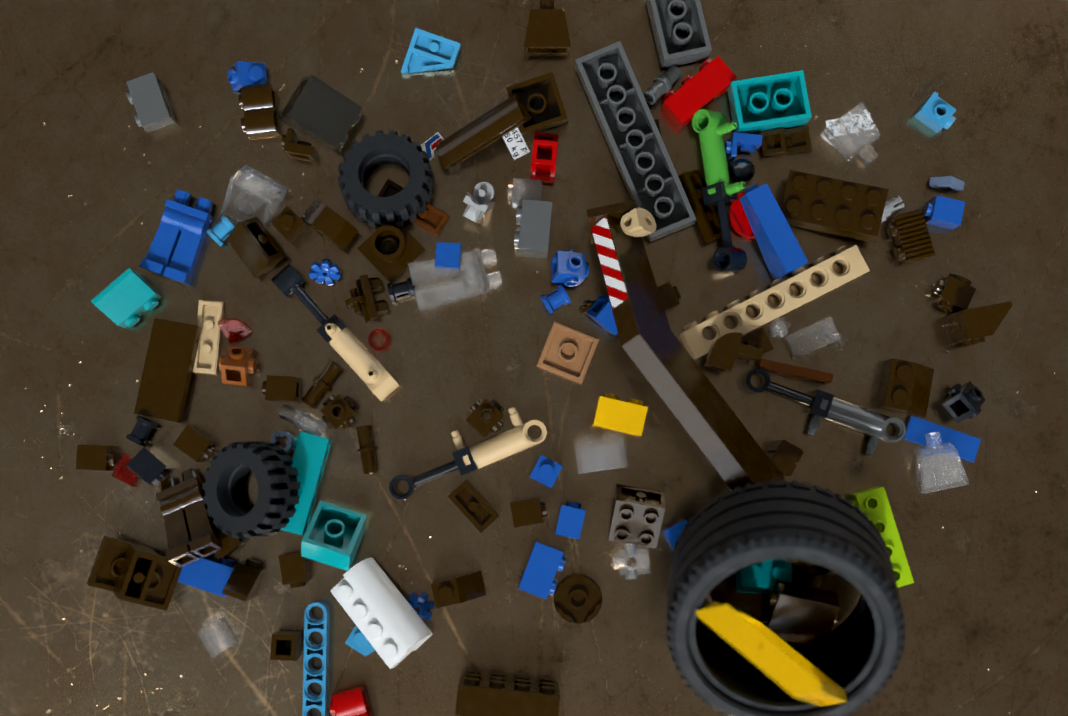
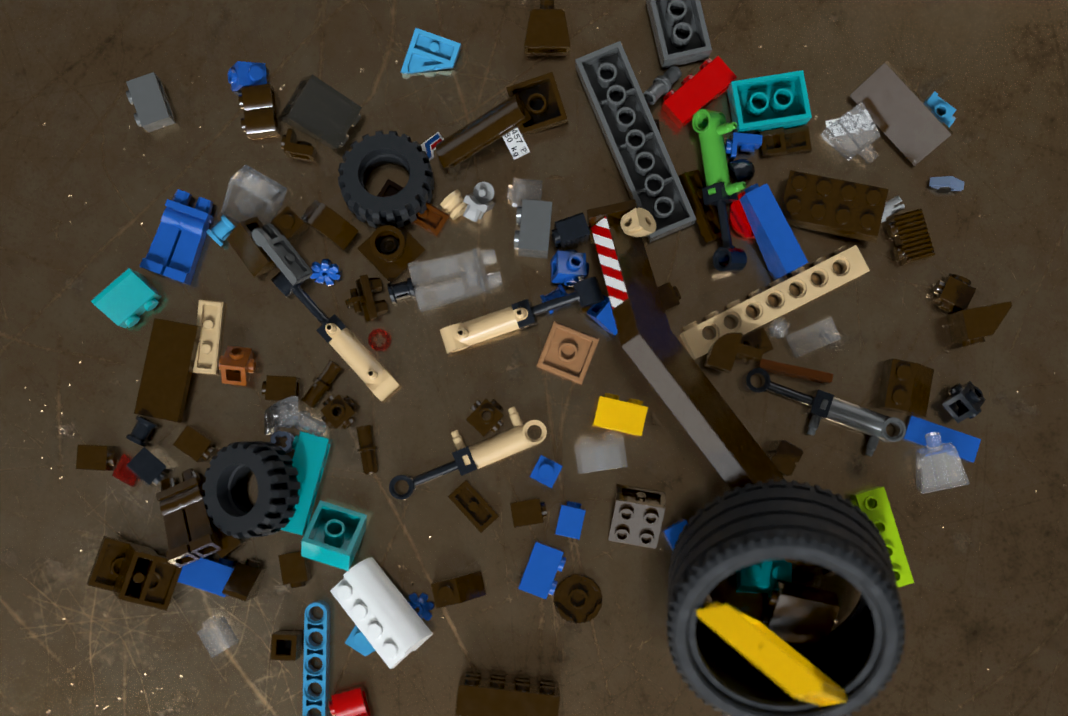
clear red tile [218,318,252,344] -> none
blue tile [435,242,462,269] -> none
red brick [530,132,559,184] -> none
clear brick [613,543,650,580] -> none
blue brick [923,196,965,230] -> none
none -> dark grey hinge [251,223,313,286]
none -> clear slope [264,396,298,435]
none -> tan wheel [440,189,468,220]
none -> piece [440,276,604,354]
none -> black brick [551,212,590,251]
none -> dark brown tile [849,61,953,166]

